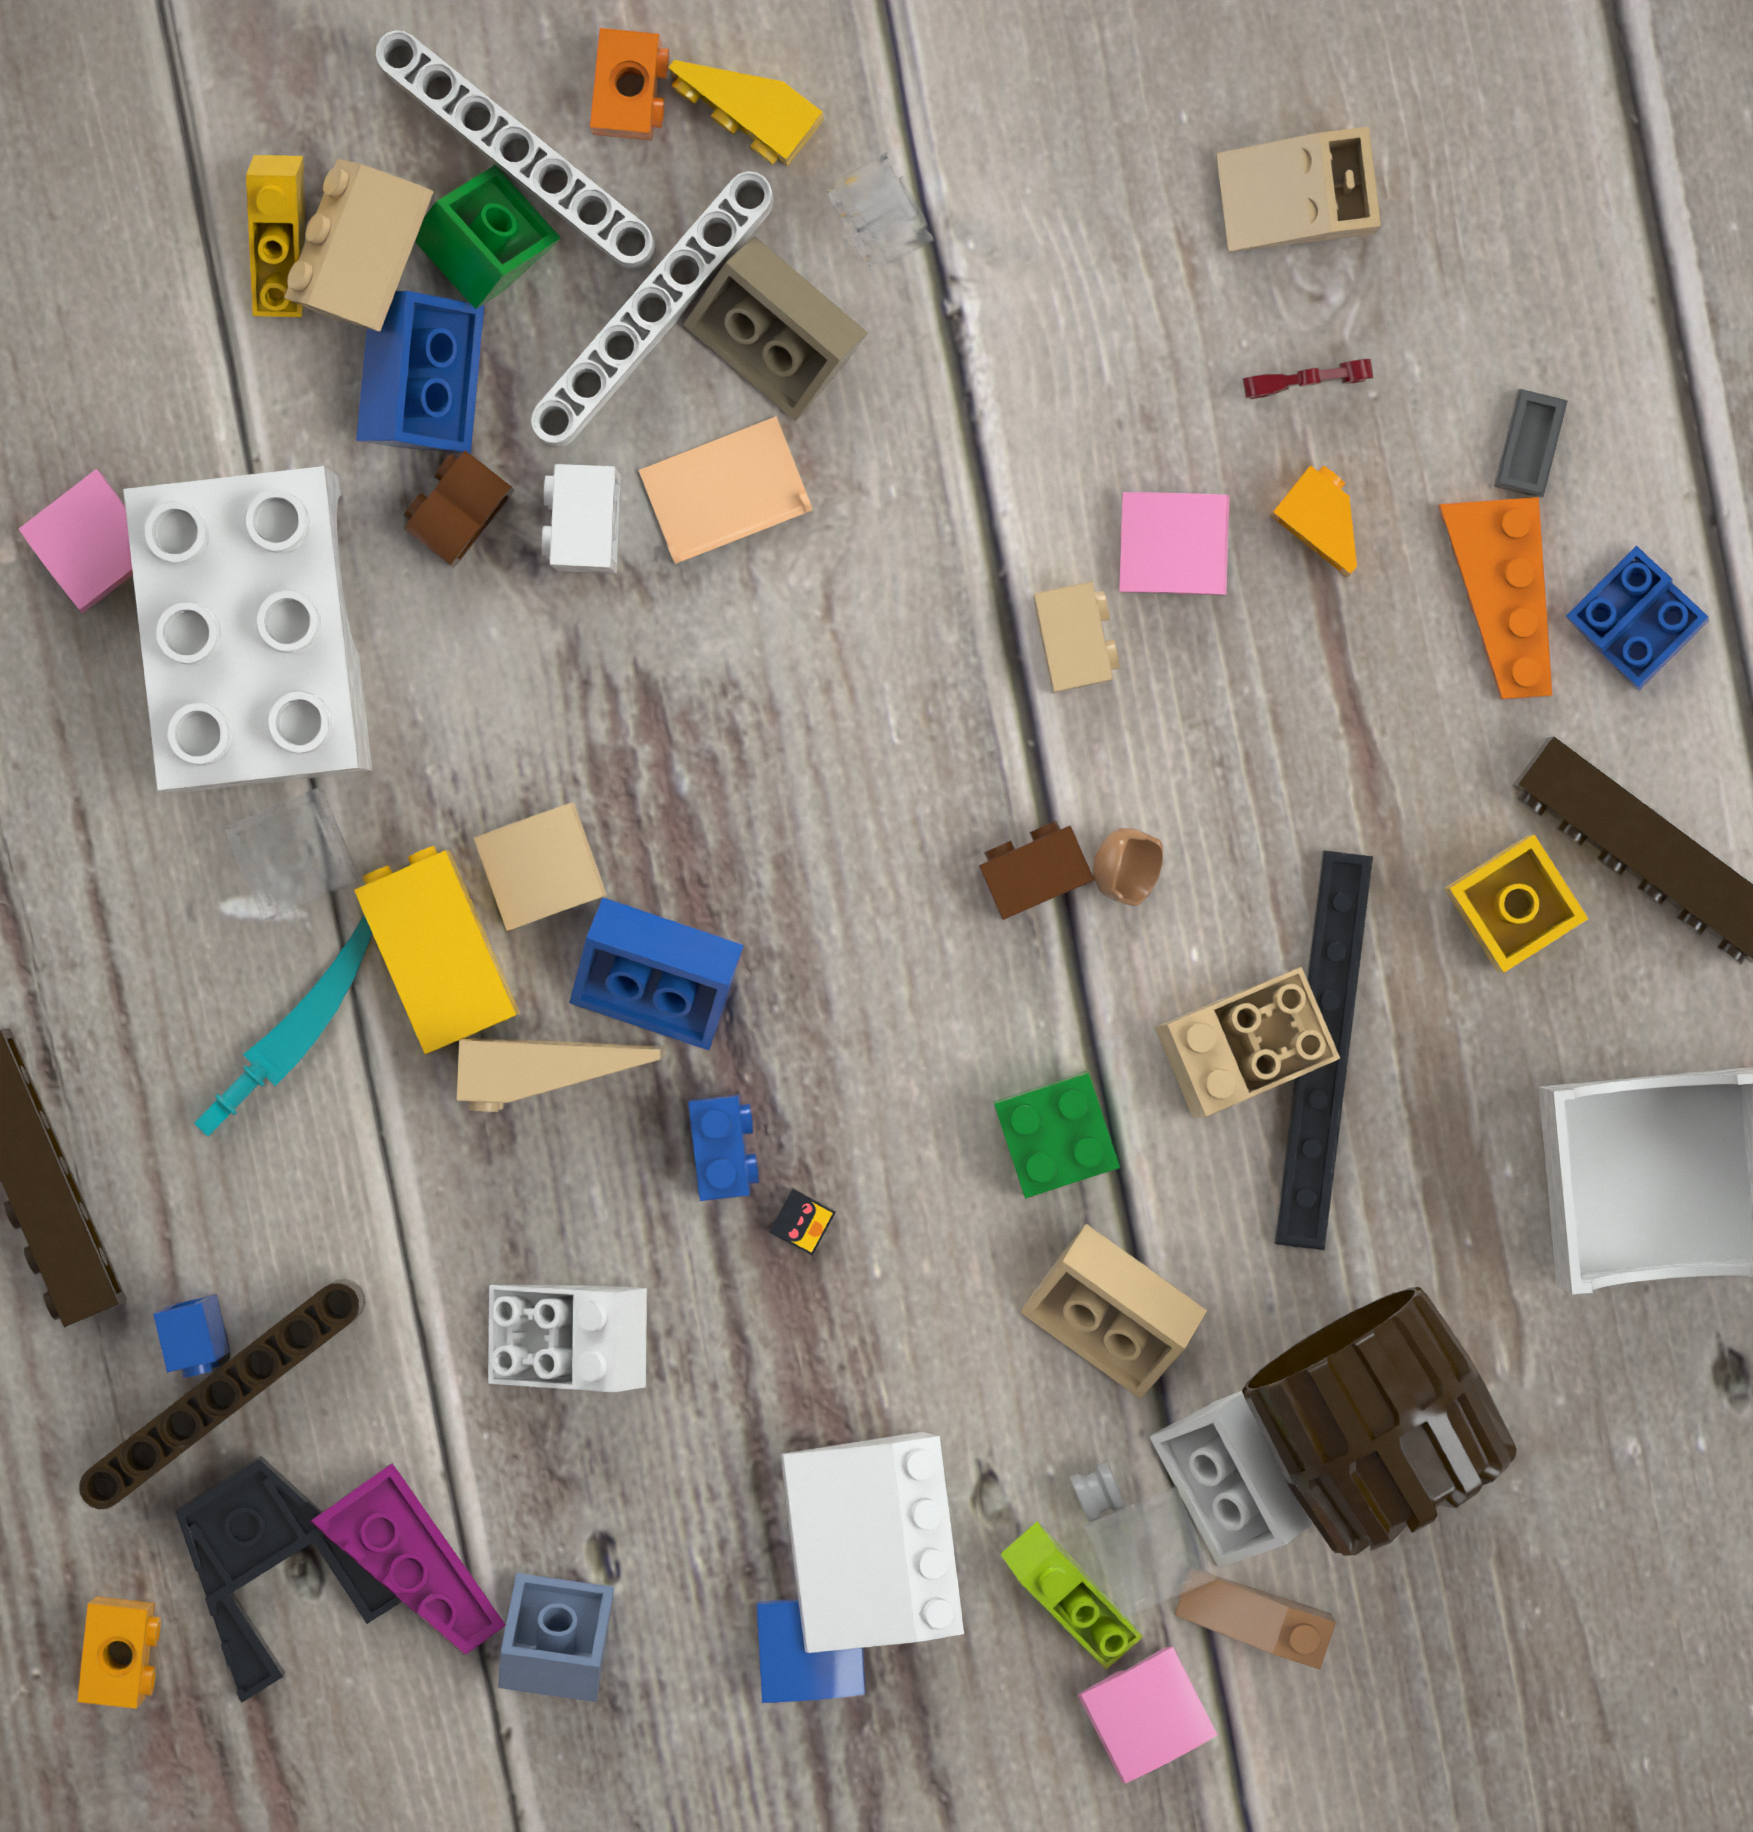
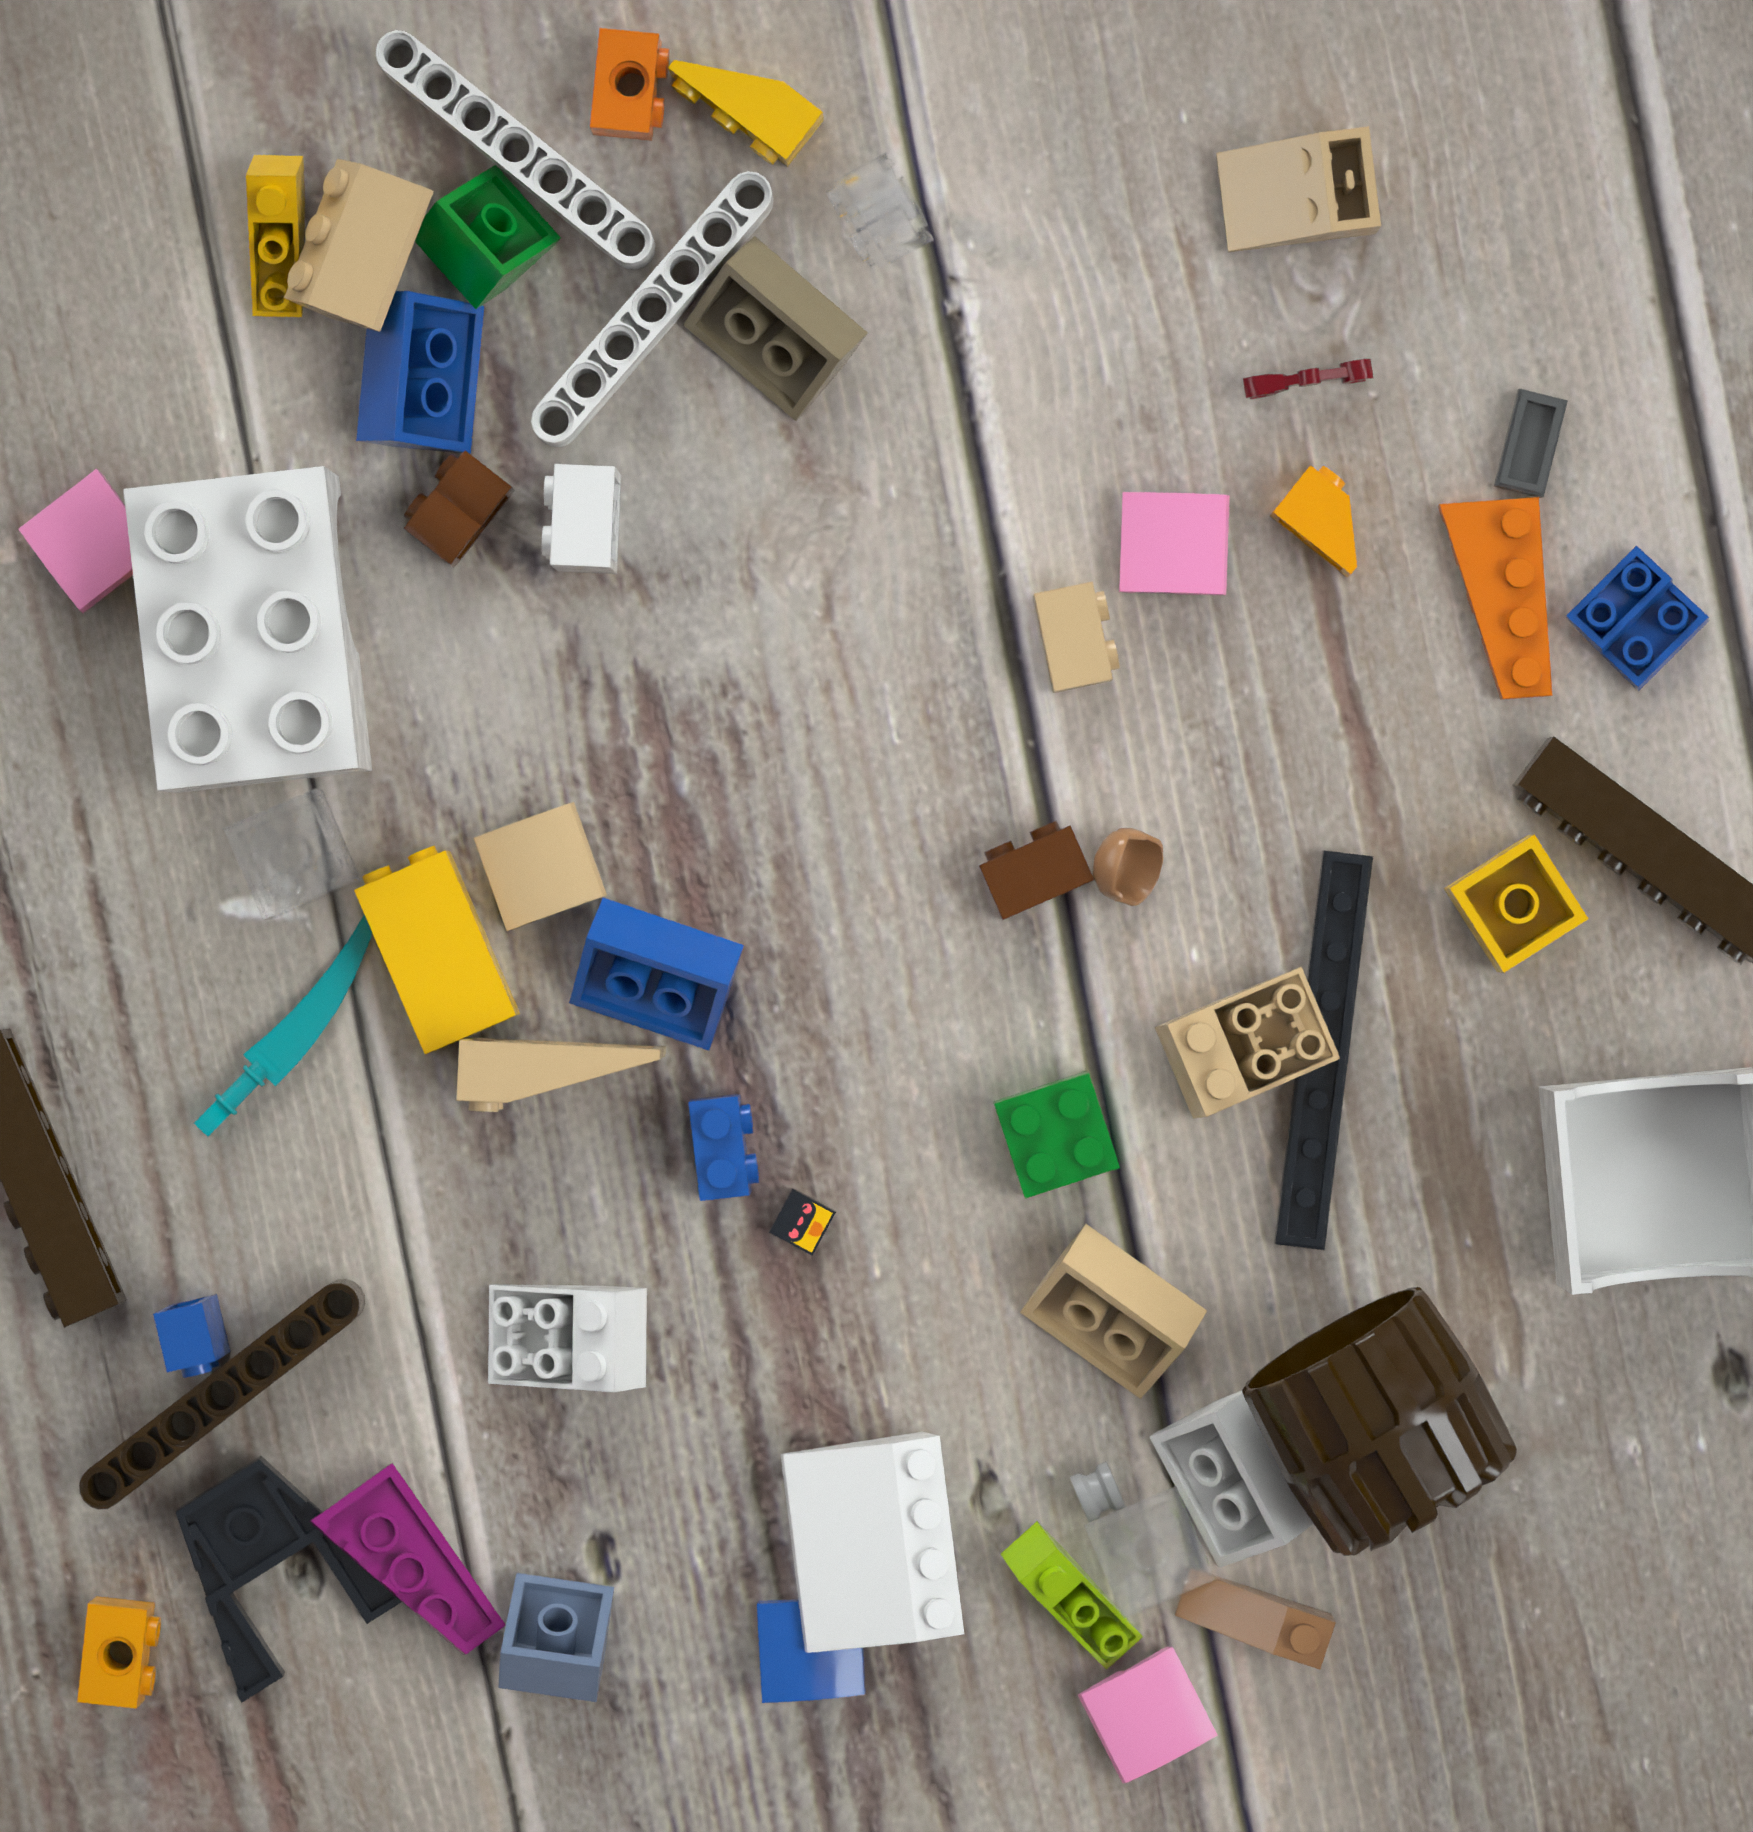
light nougat piece [638,416,813,564] -> none

